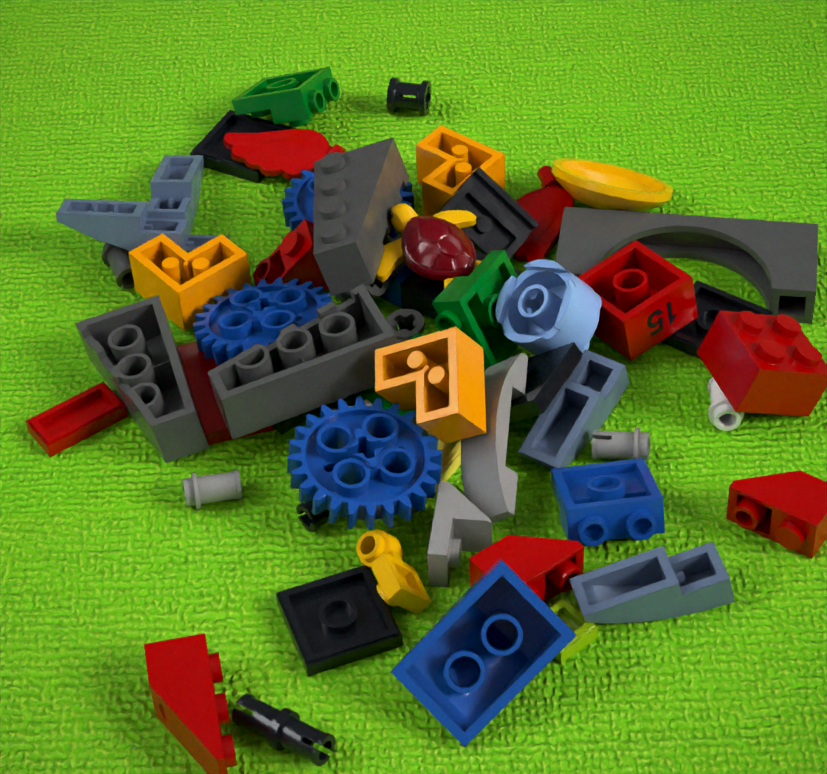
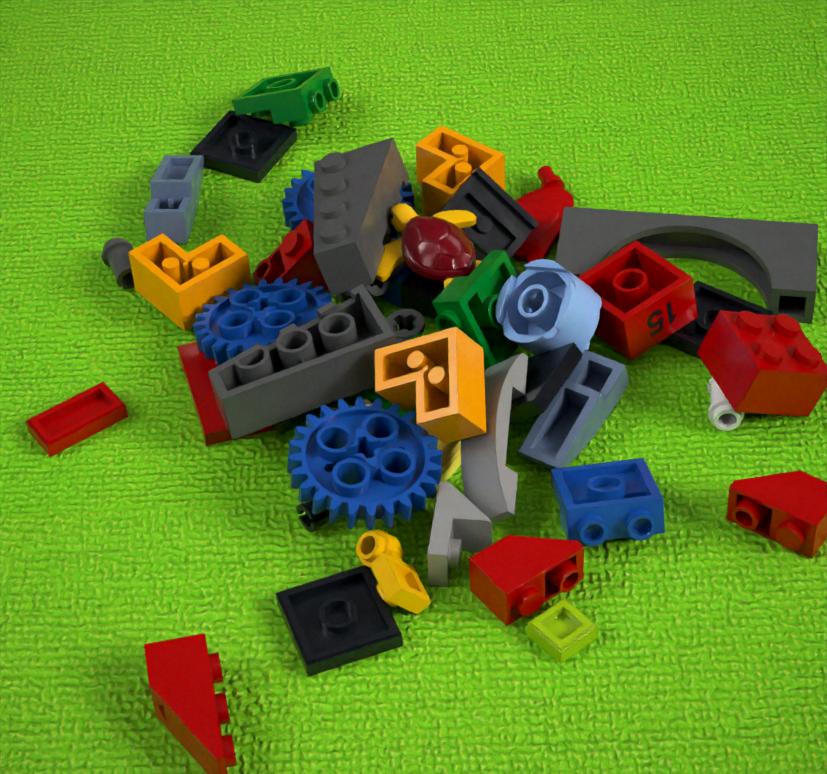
sand blue slope [56,199,230,253] -> none
dark grey wedge [75,295,209,463] -> none
light grey pin [182,470,242,510] -> none
red animal [223,129,345,180] -> none
black pin [232,693,336,766] -> none
black bush [387,77,432,115] -> none
blue slope [391,558,576,747] -> none
yellow dish [551,158,673,212] -> none
slope [569,542,735,623] -> none
light grey pin [591,428,650,460] -> none

